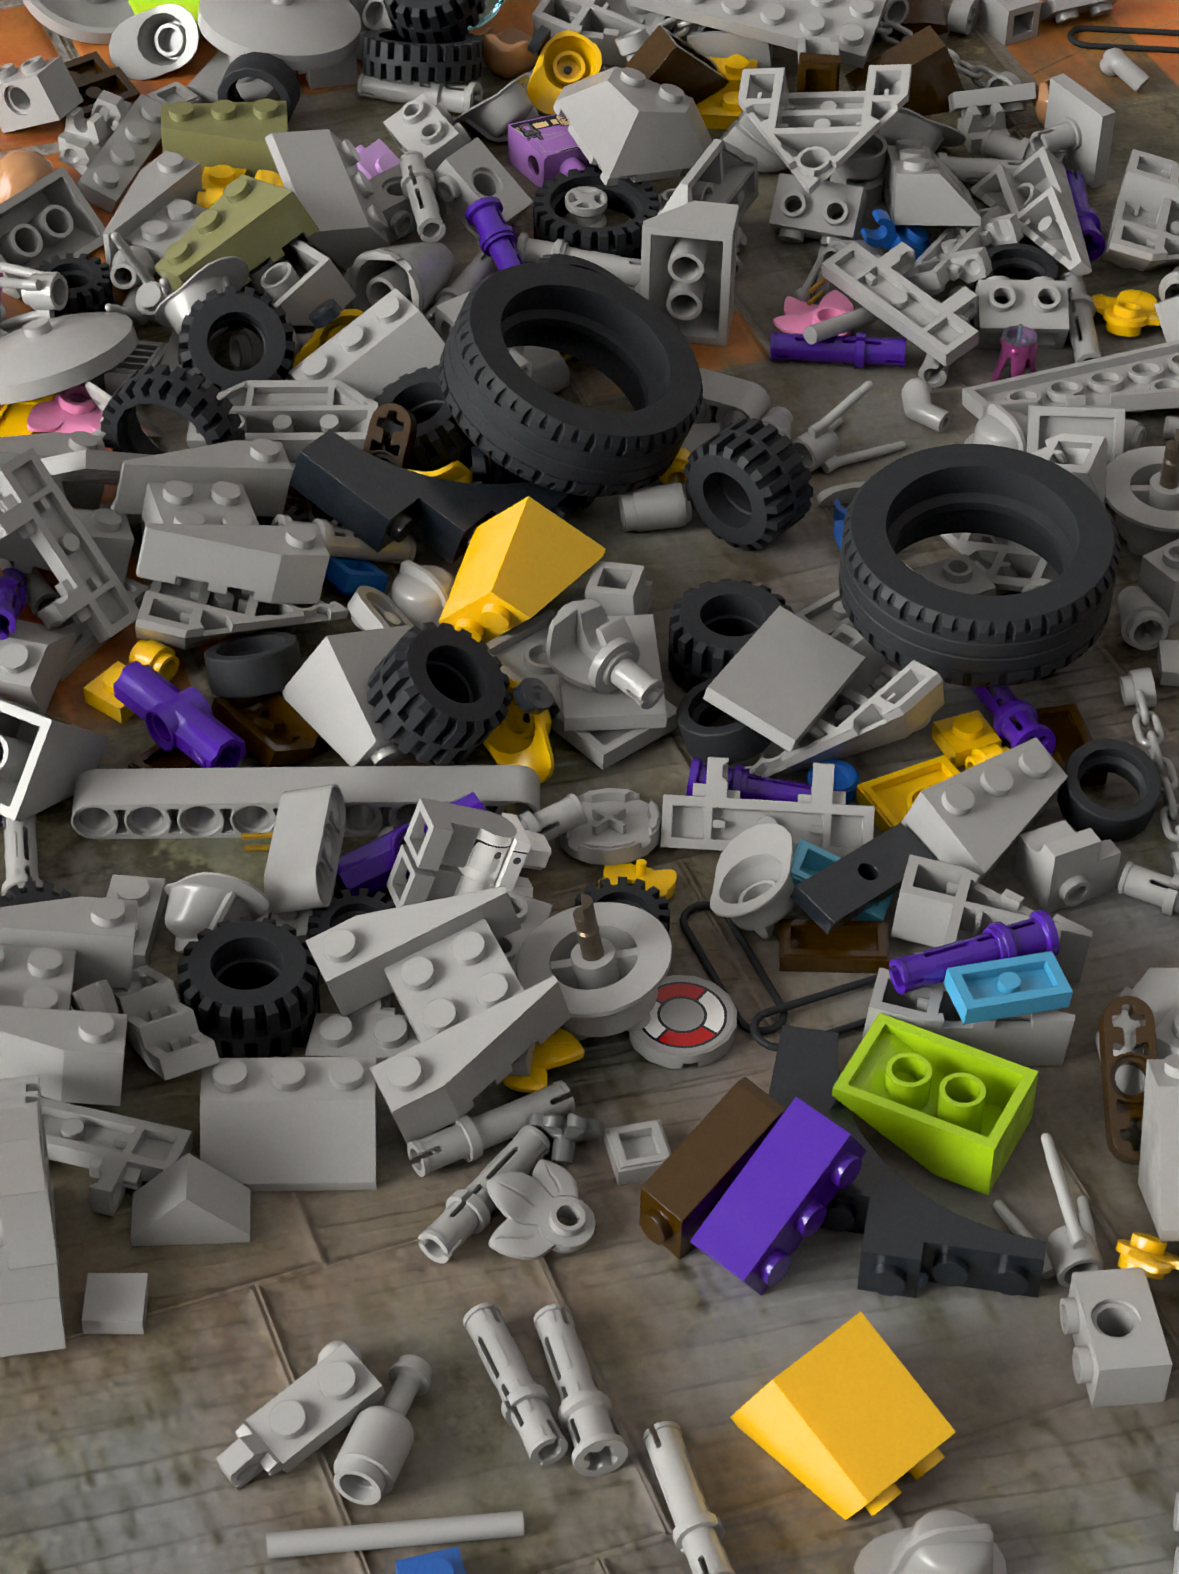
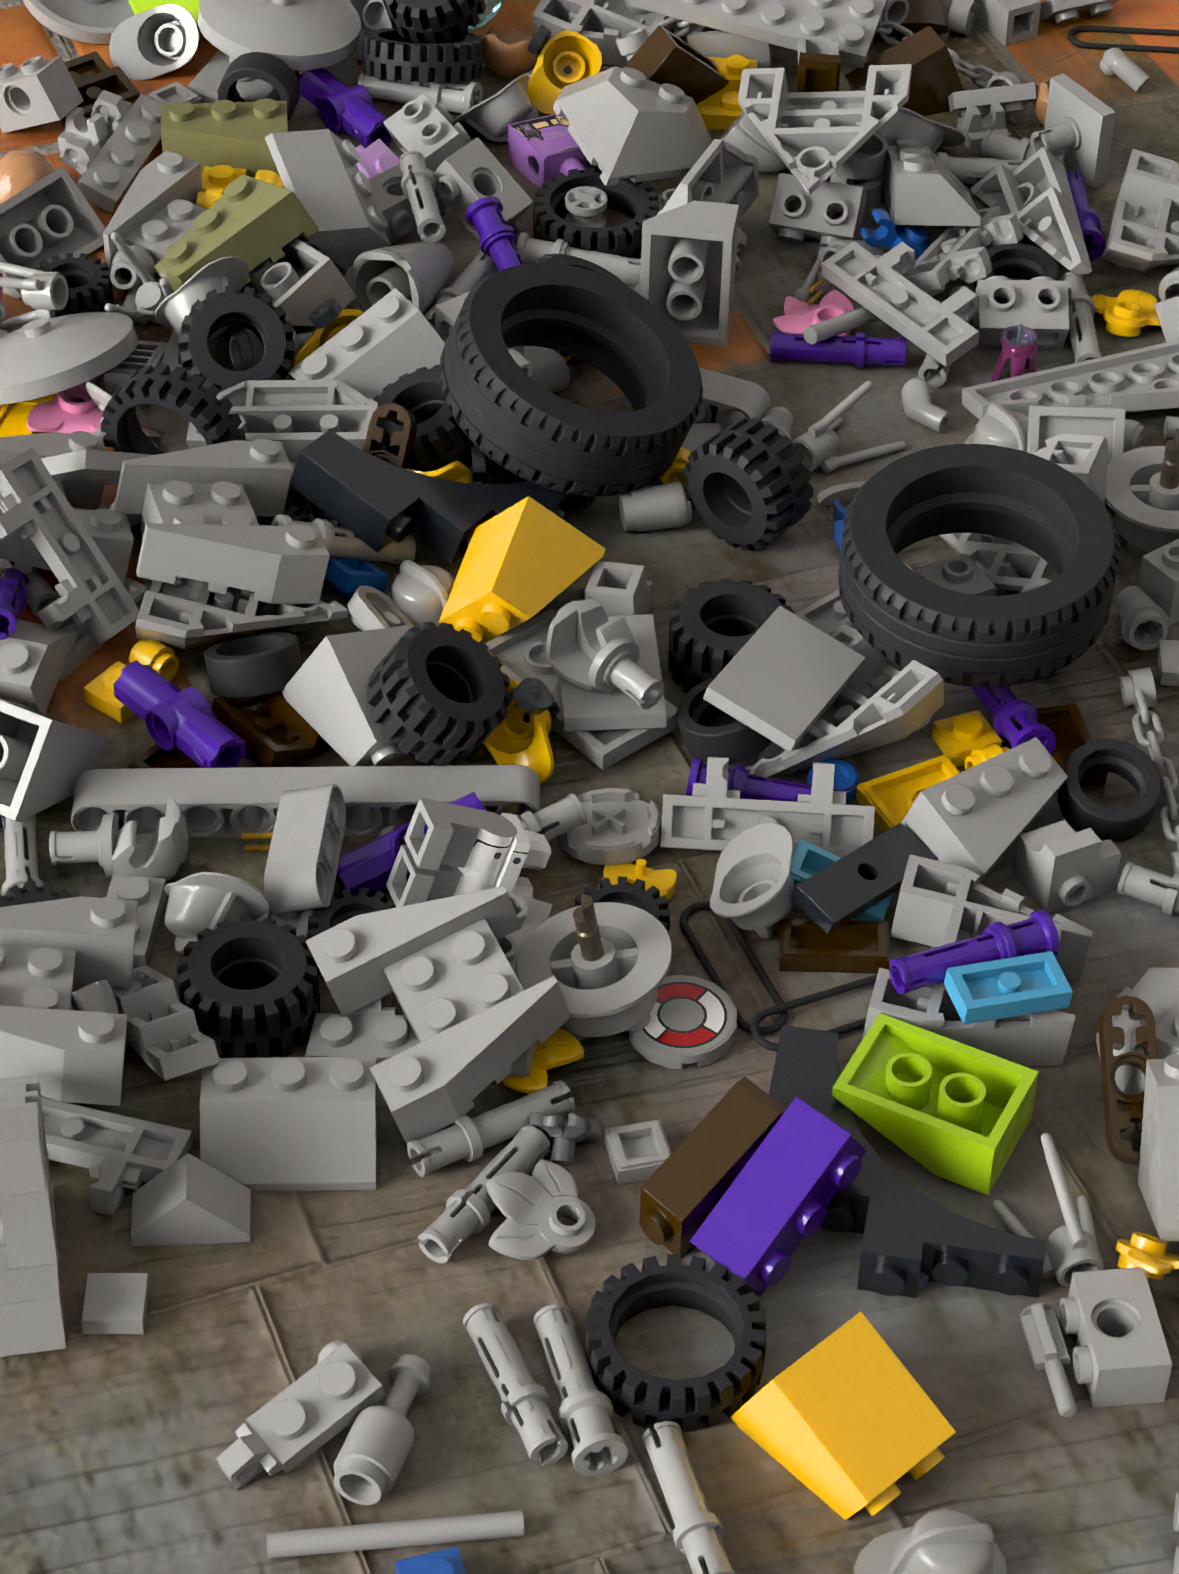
none -> light grey piece [49,798,189,882]
none -> dark purple piece [298,68,393,148]
none -> black tyre [585,1254,767,1432]
none -> light grey axle [1020,1303,1077,1417]

